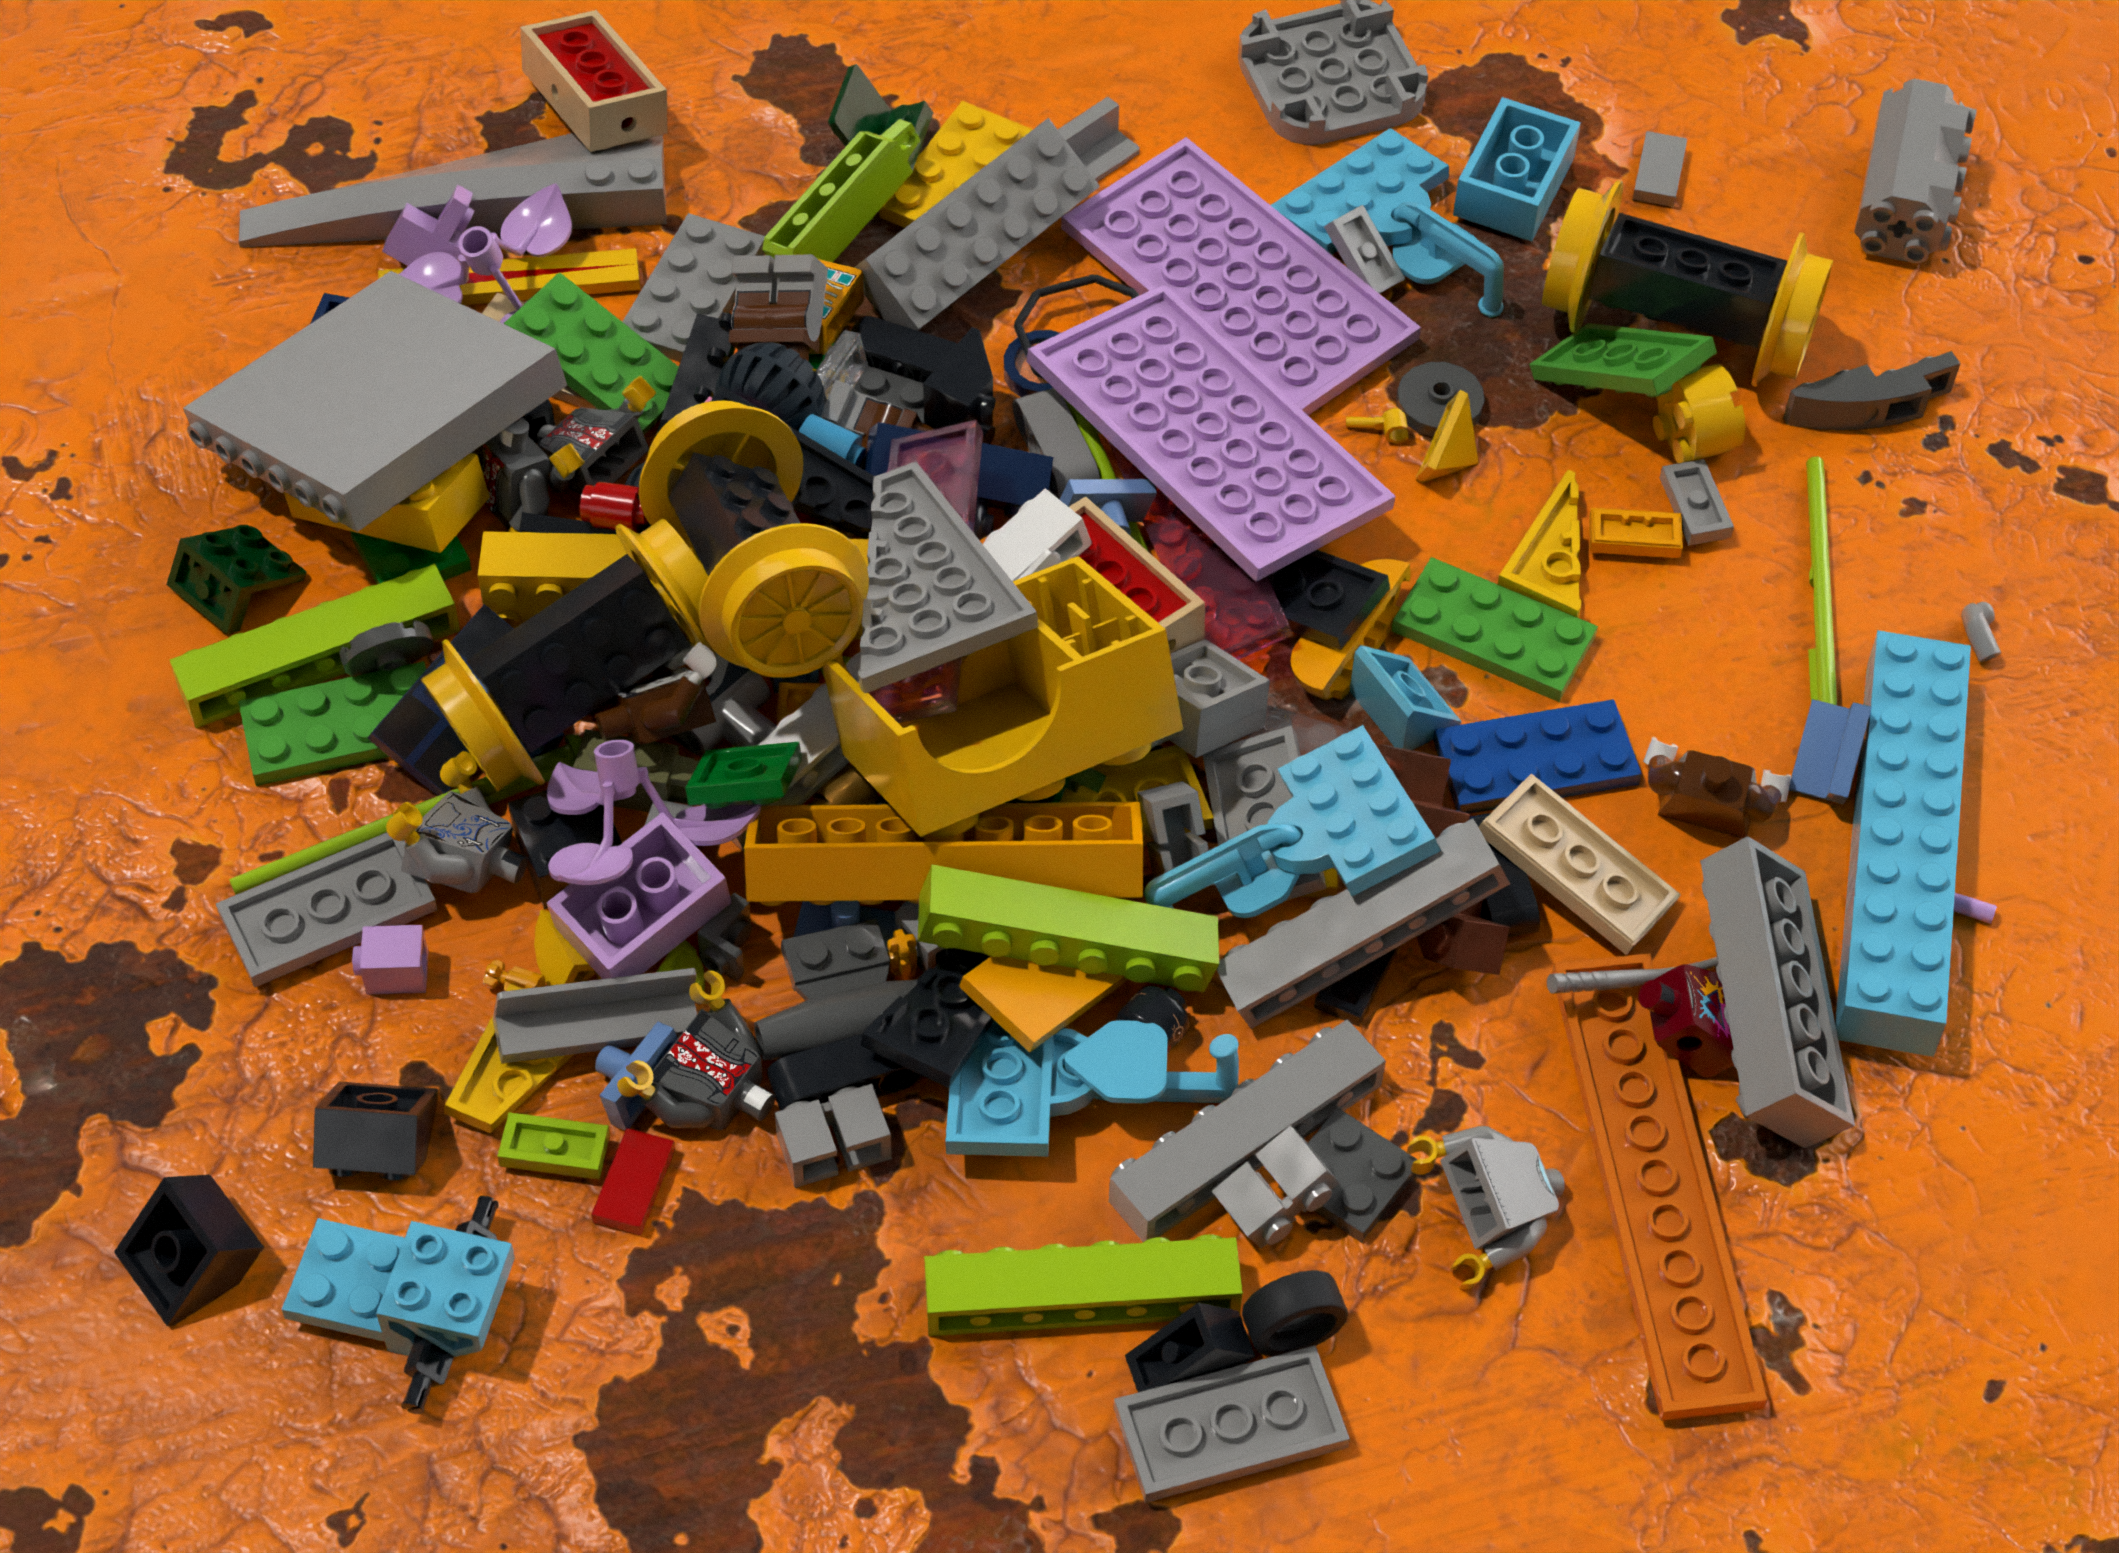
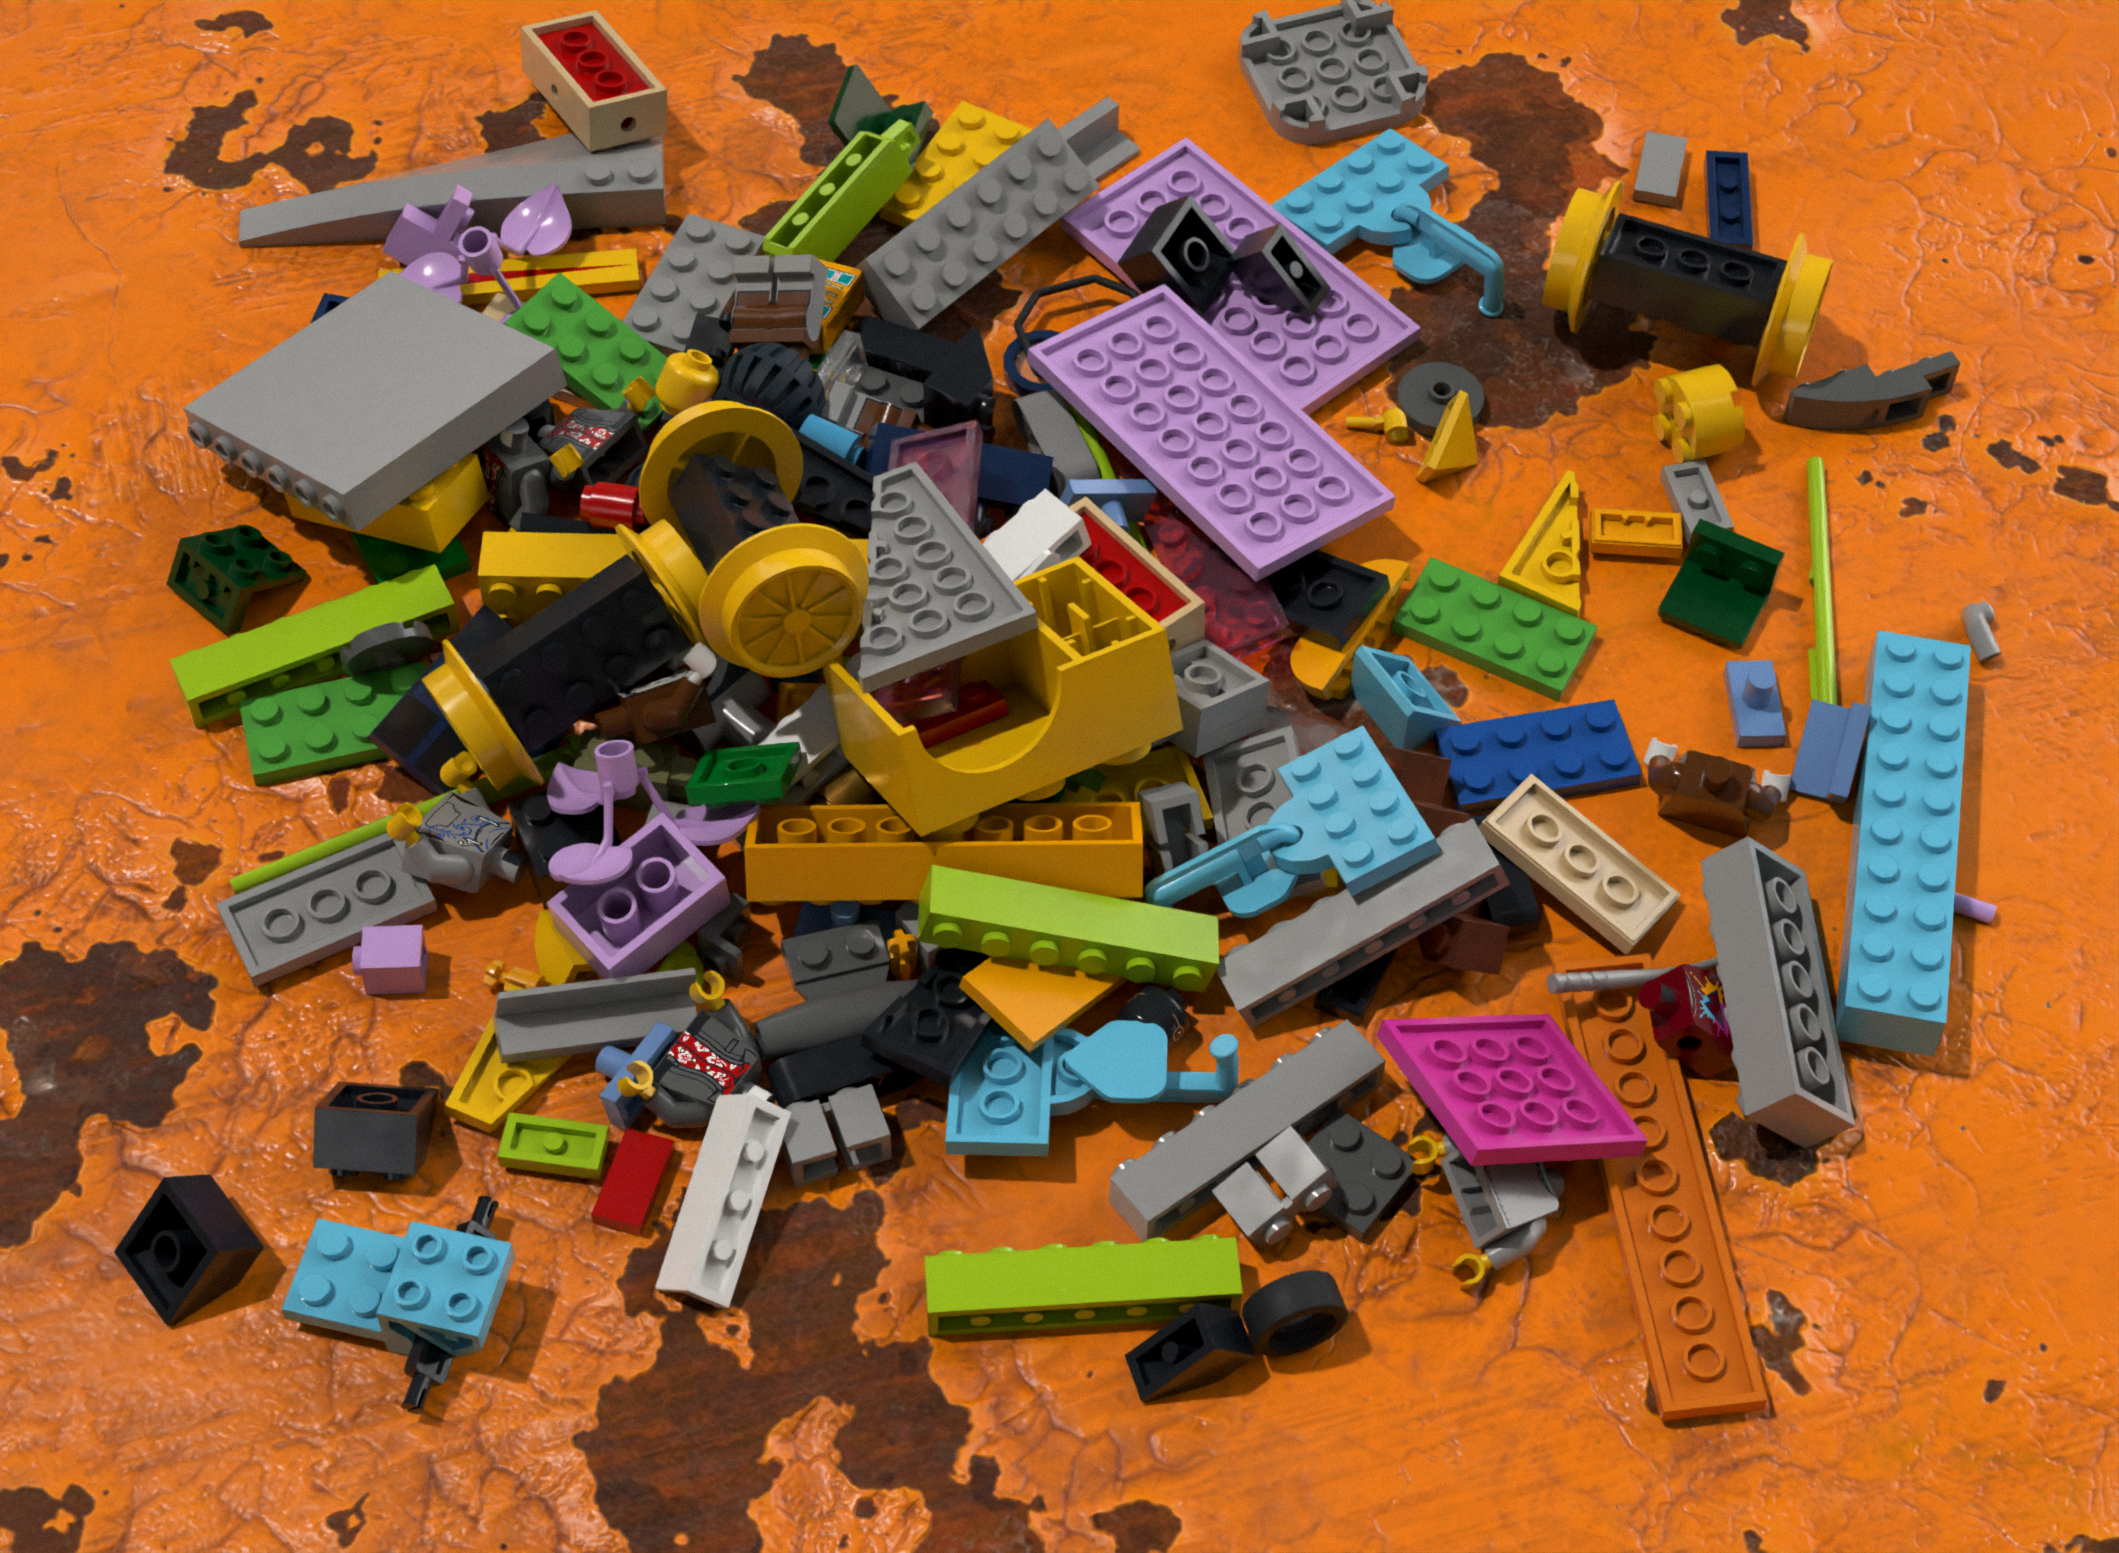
light grey plate [1113,1345,1350,1503] -> none
light grey plate [1324,205,1405,294] -> none
medium azure brick [1453,97,1581,241] -> none
bright green plate [1529,323,1717,397] -> none
light grey brick [1854,79,1977,264] -> none
none -> yellow head [655,349,720,416]
none -> white panel [656,1094,791,1308]
none -> red plate [900,680,1009,749]
none -> black slope [1117,195,1235,316]
none -> black slope [1226,223,1331,318]
none -> dark pink plate [1376,1014,1648,1166]
none -> dark green bracket [1657,519,1785,649]
none -> dark blue plate [1704,150,1753,250]
none -> medium blue tile [1723,660,1786,747]

